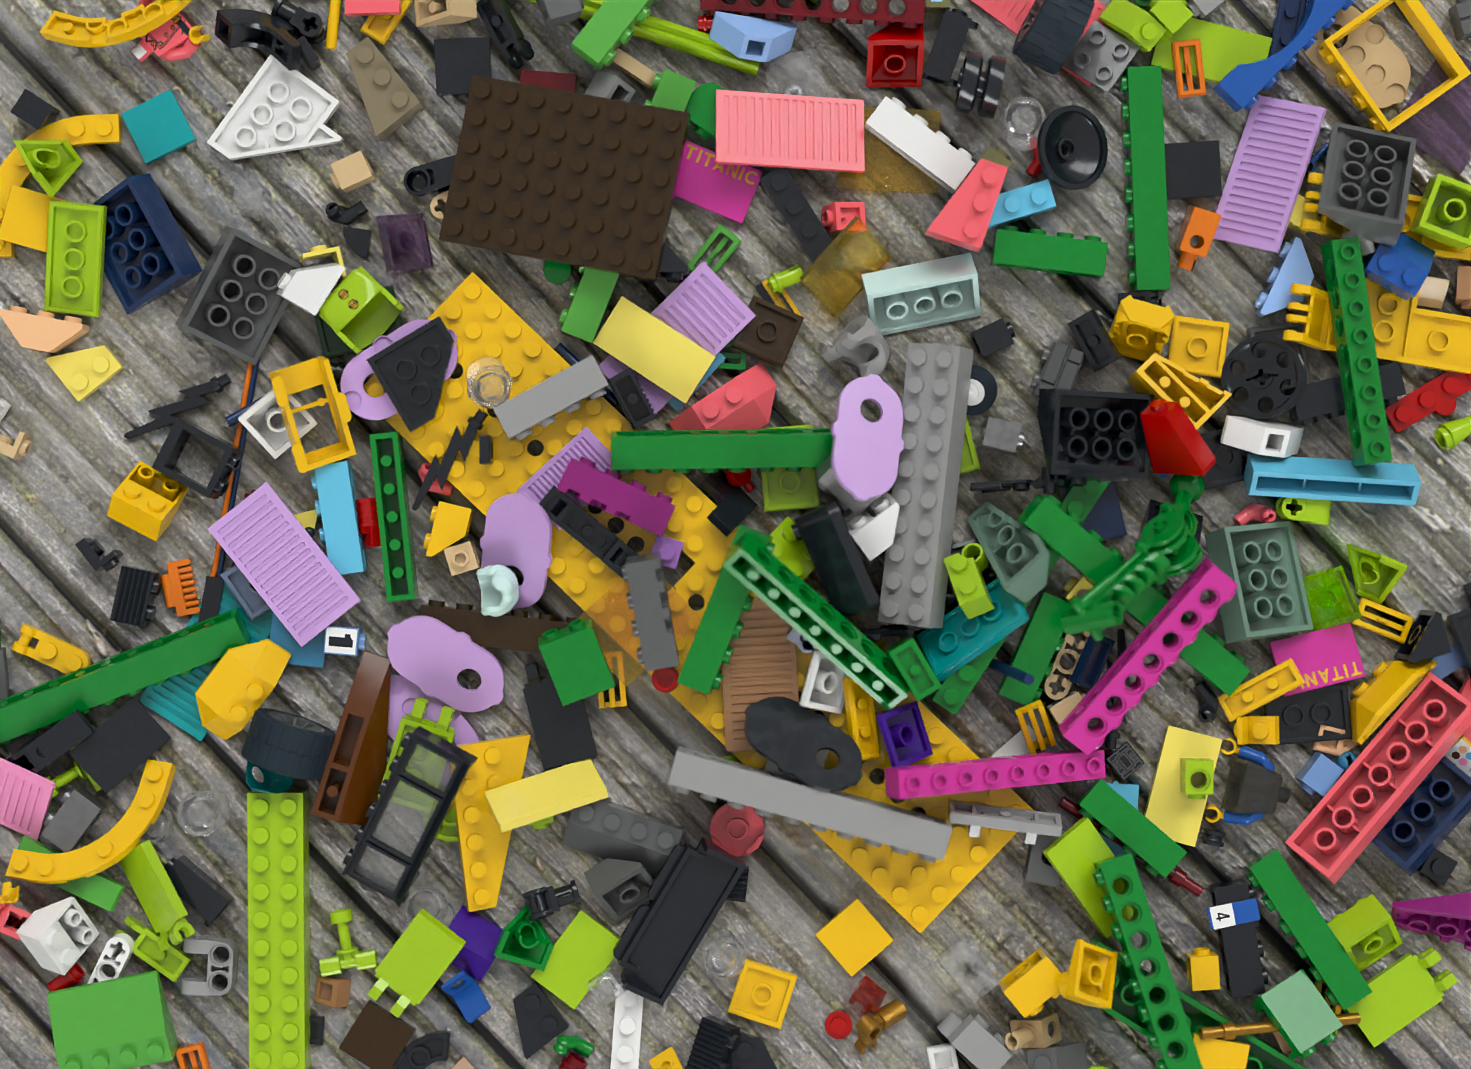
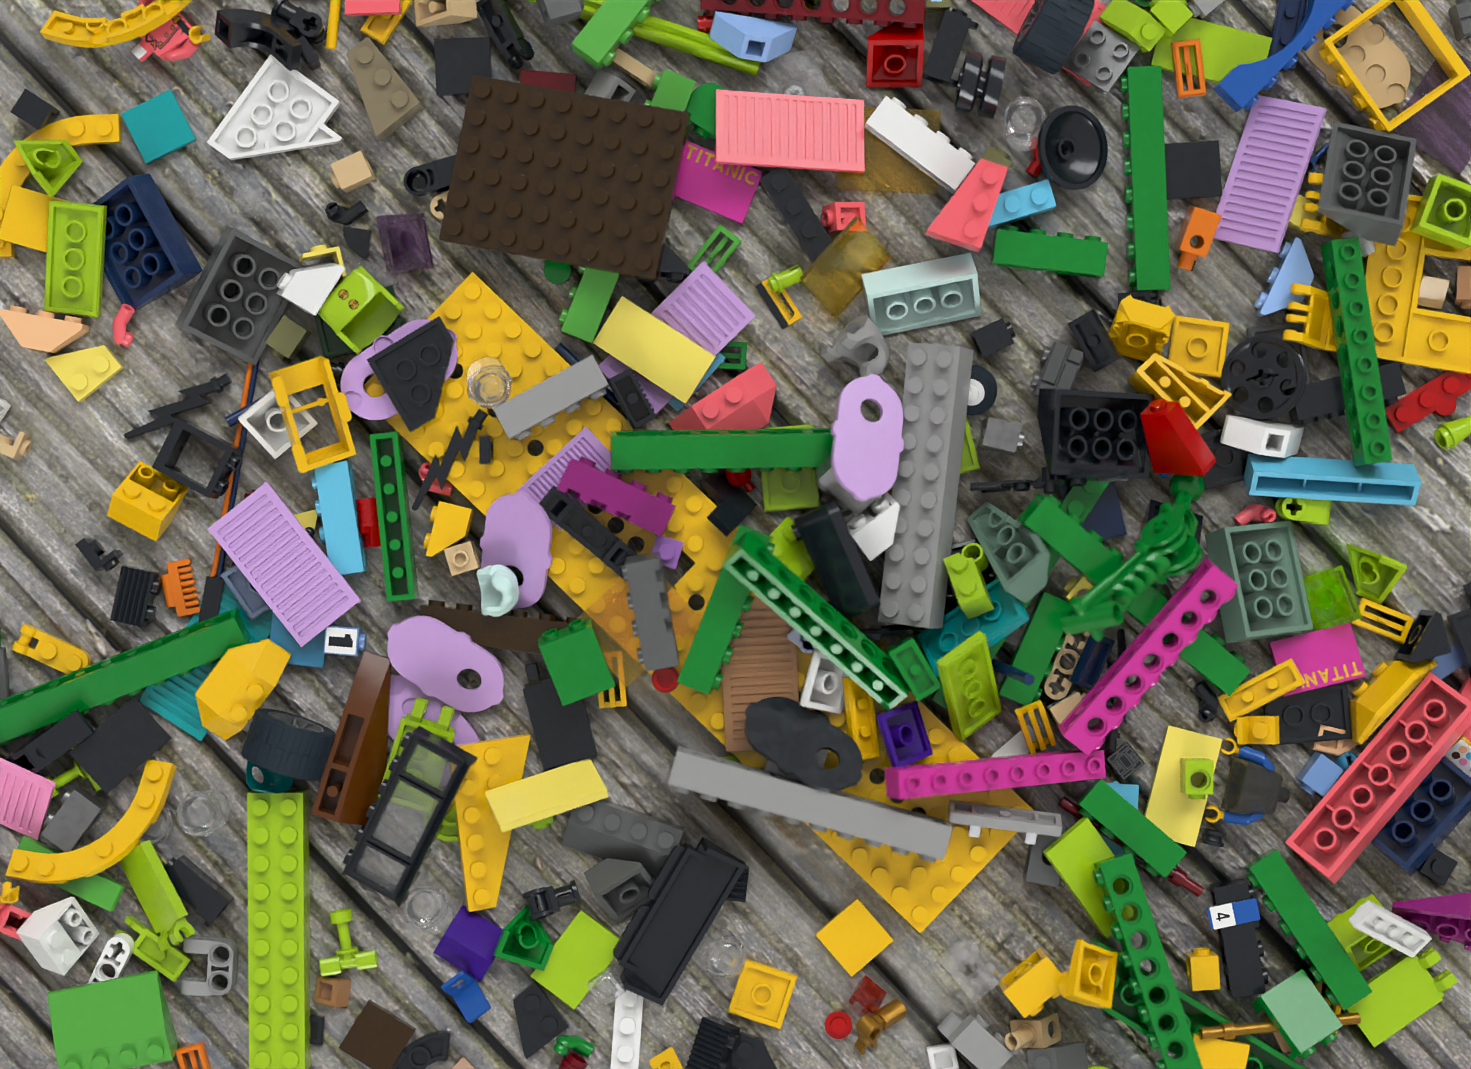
red pin [47,963,85,991] -> none
lime tile [367,908,466,1018] -> none
coral tile [710,803,765,857] -> none
dark brown tile [731,295,804,369] -> none
blue slope [1363,232,1435,300] -> none
none -> coral arm [112,304,135,347]
none -> olive brick [265,315,311,361]
none -> lime tile [936,631,1002,742]
none -> white plate [1349,900,1432,958]

